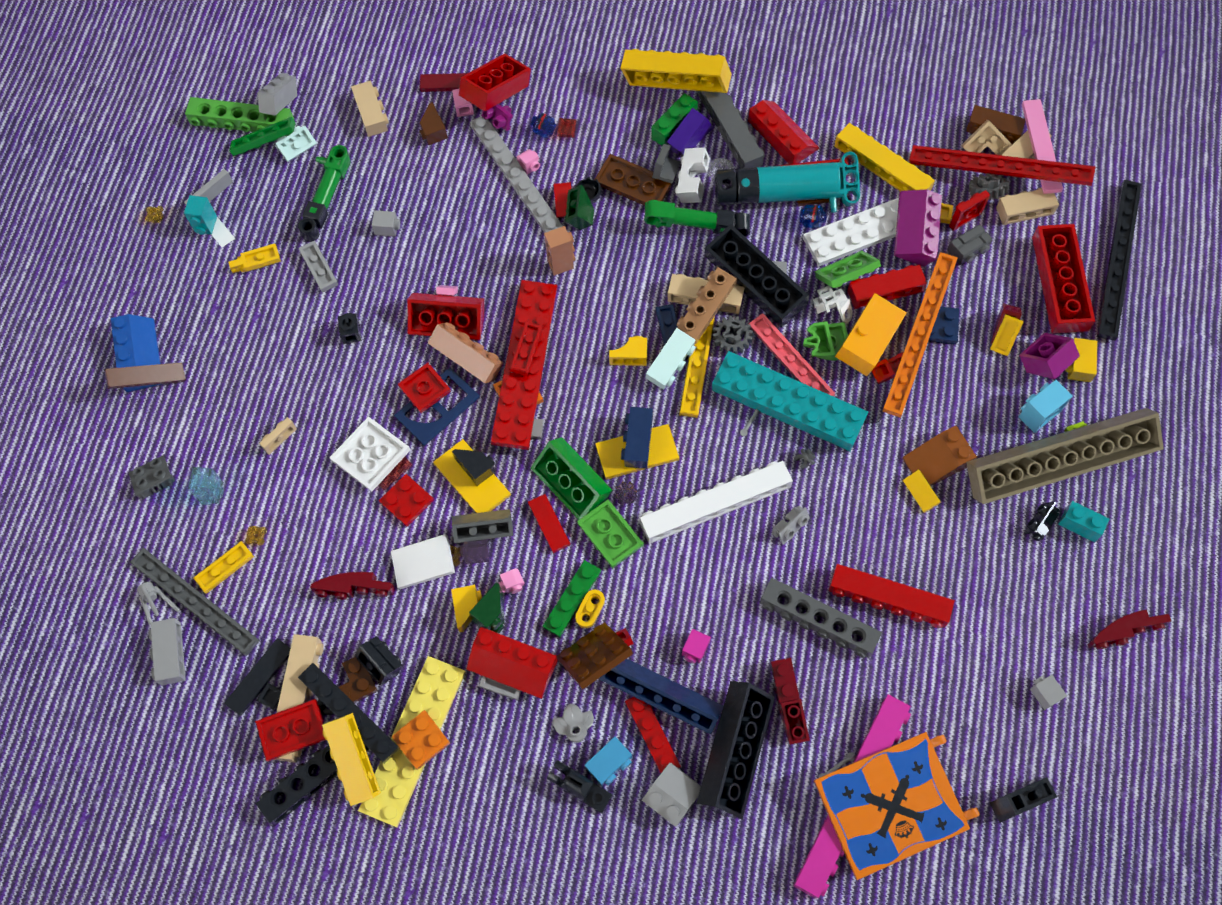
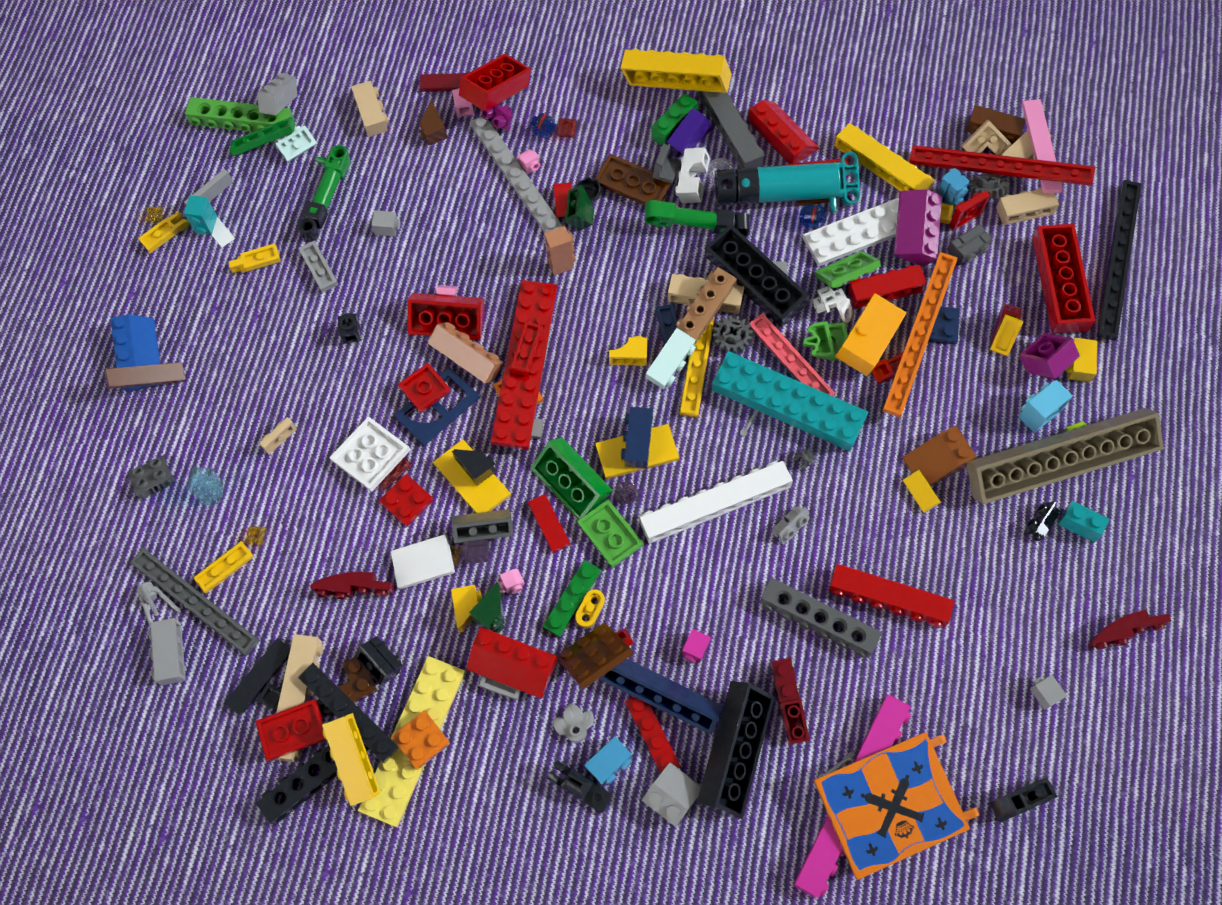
none -> yellow hinge [138,212,189,253]
none -> dark azure brick [937,168,969,208]

